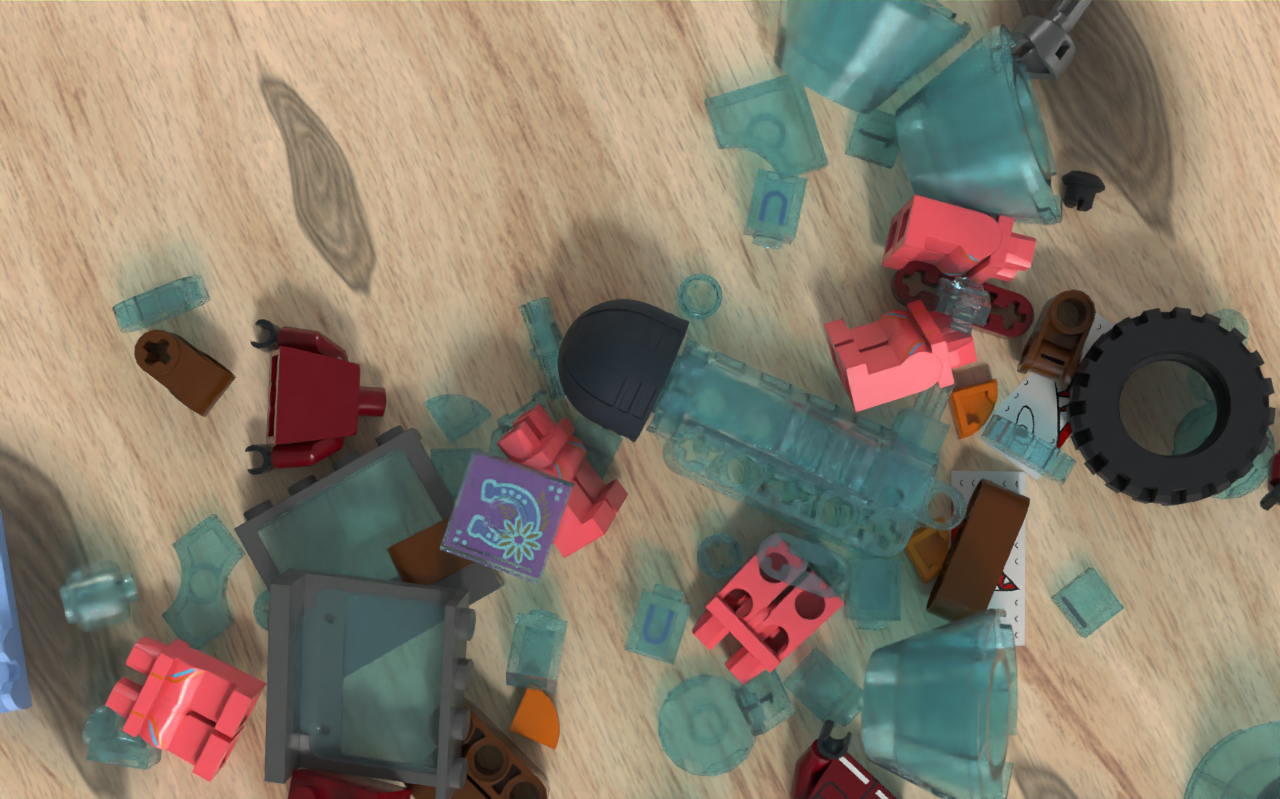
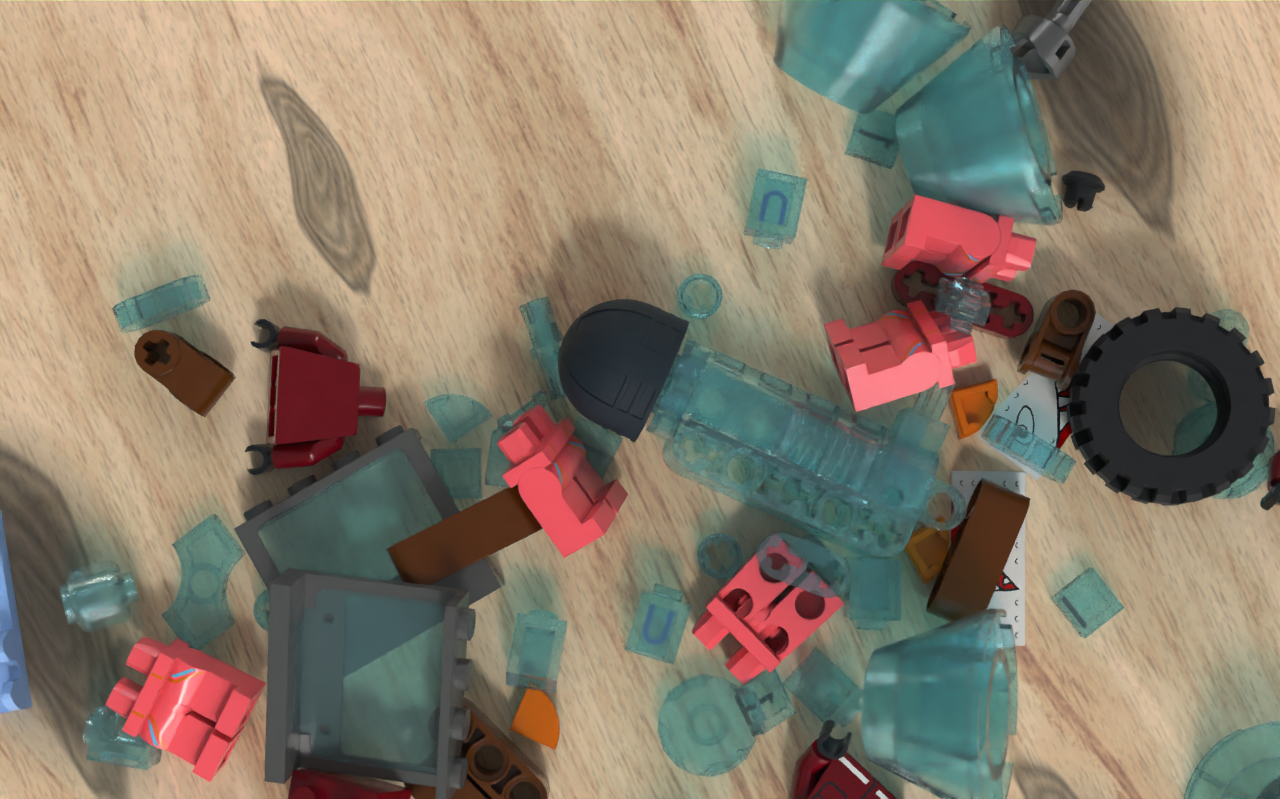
clear light blue tile [439,448,575,585] -> none
clear light blue tile [704,71,829,182] -> none

